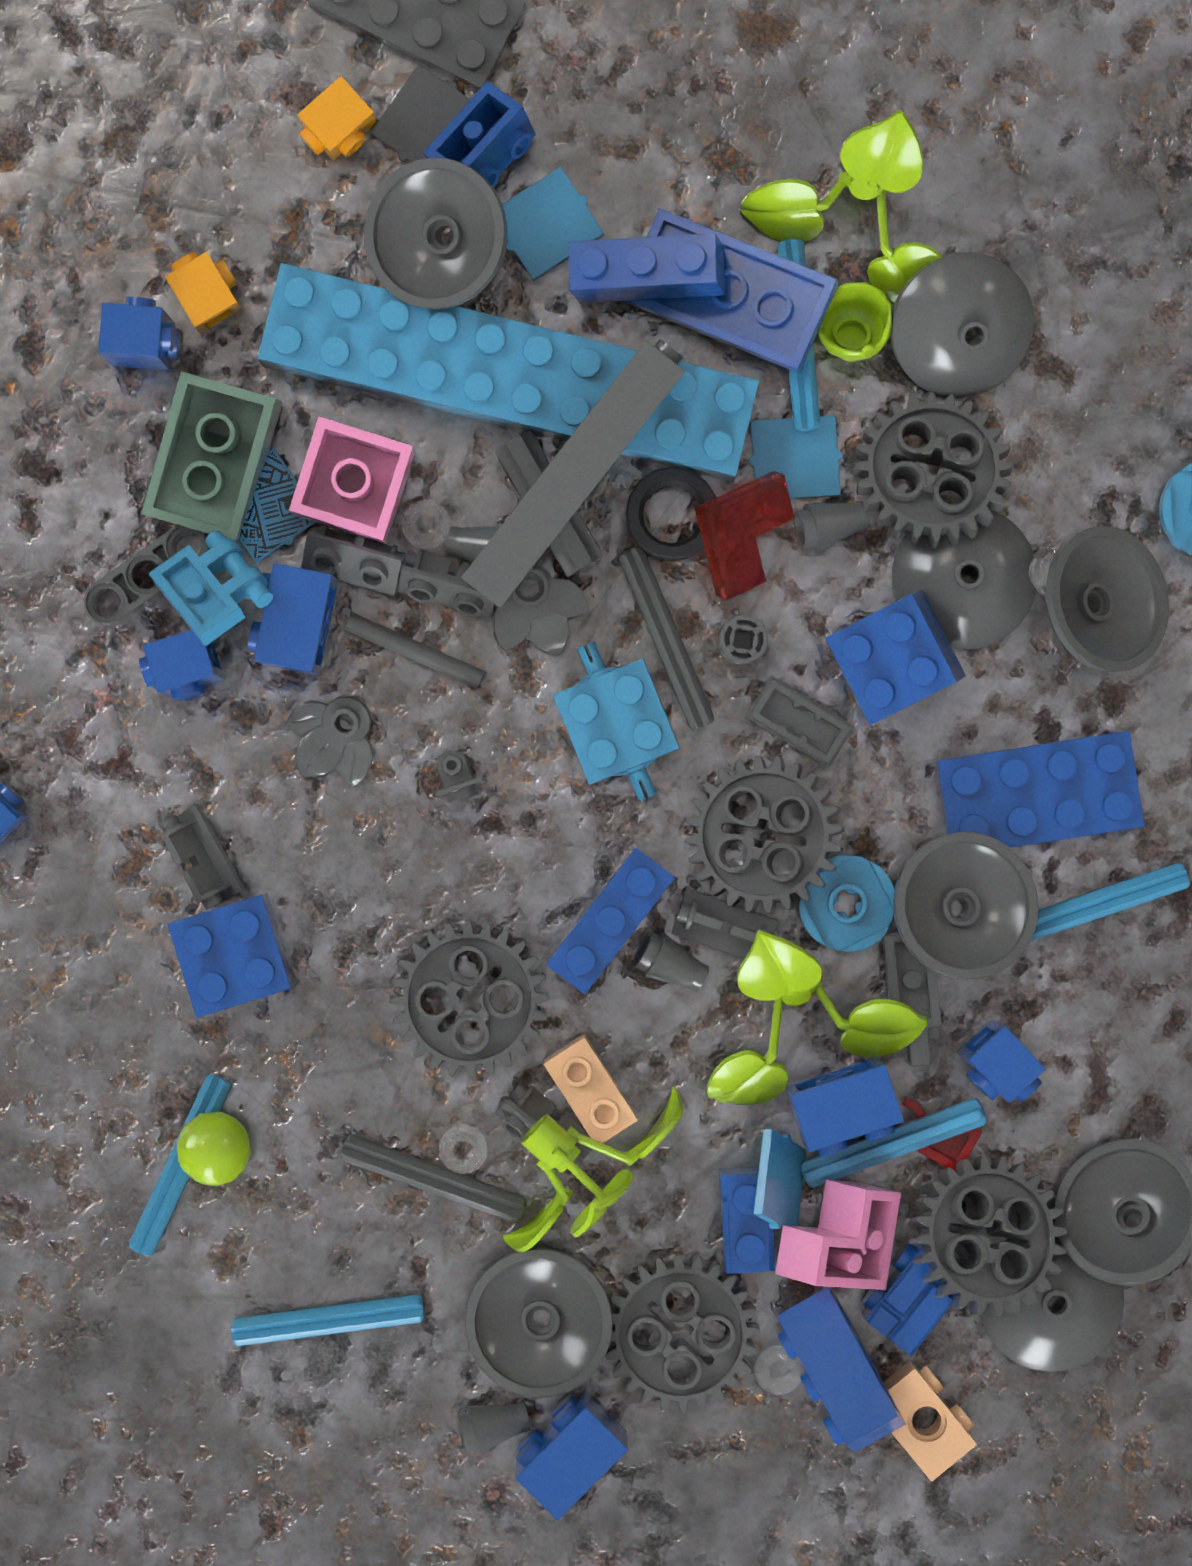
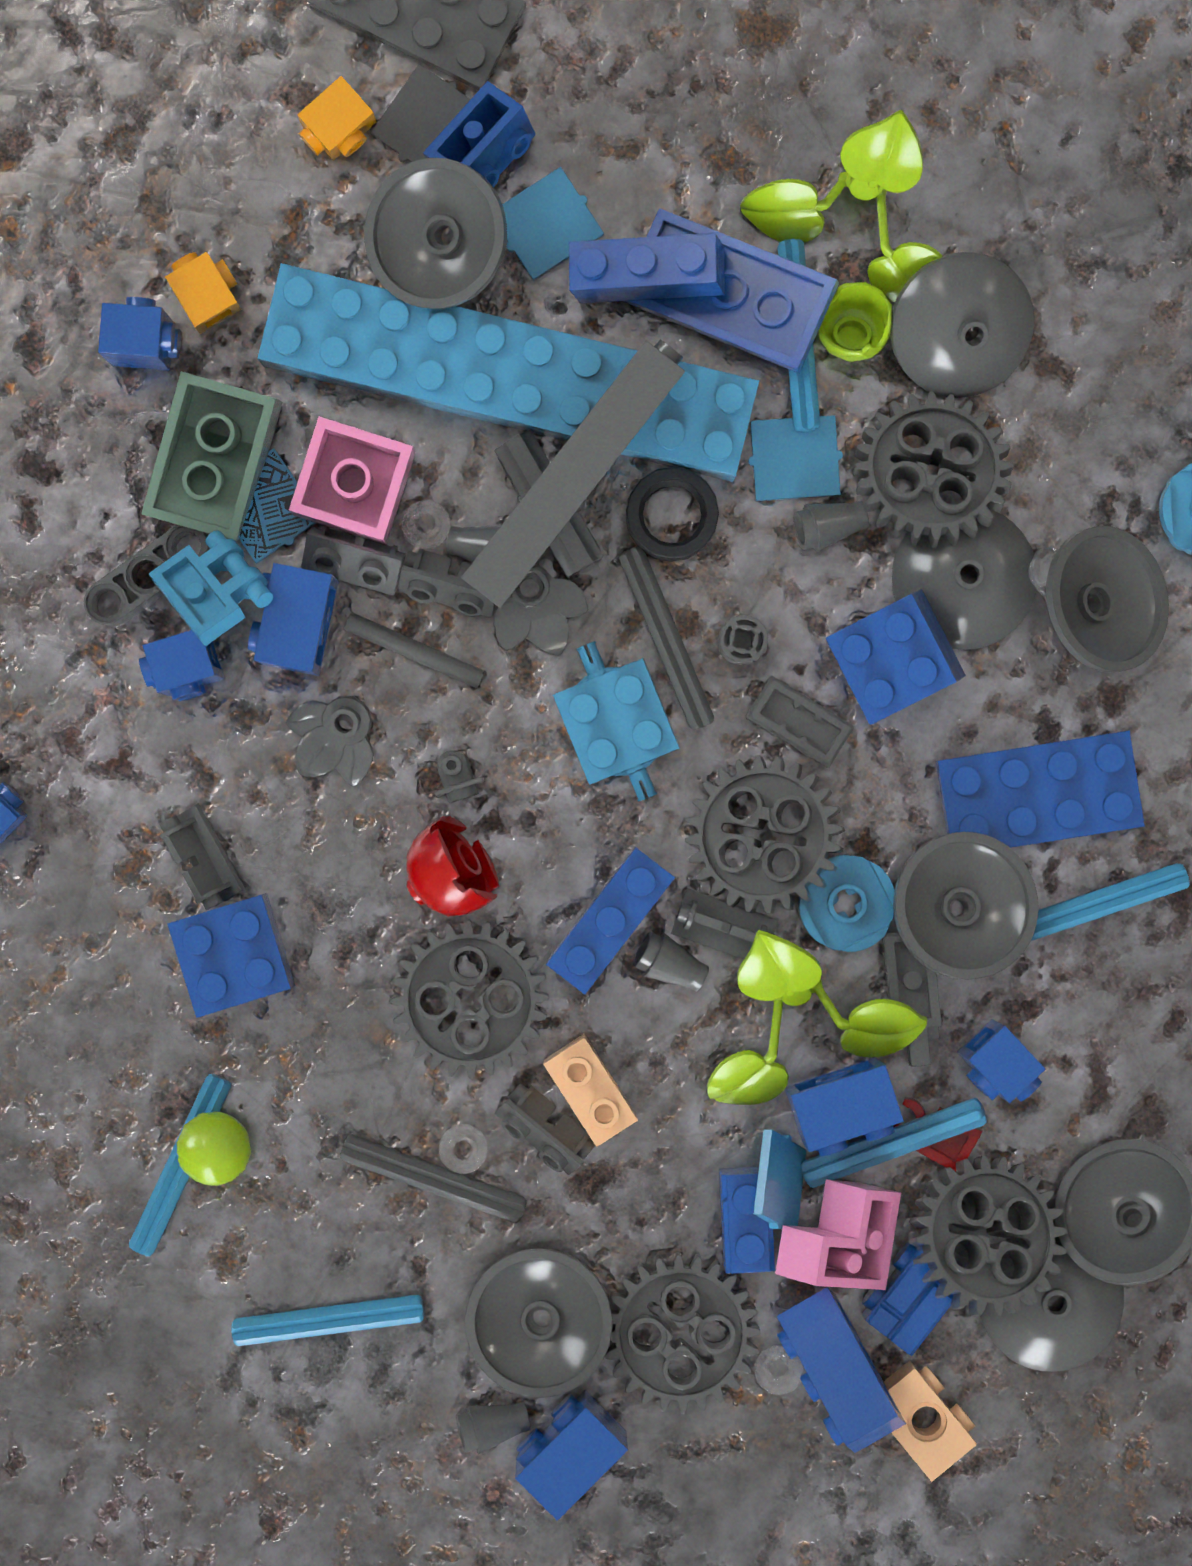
lime plant [503,1087,683,1252] -> none
clear red plate [694,471,795,600] -> none
none -> red cylinder [406,816,499,916]

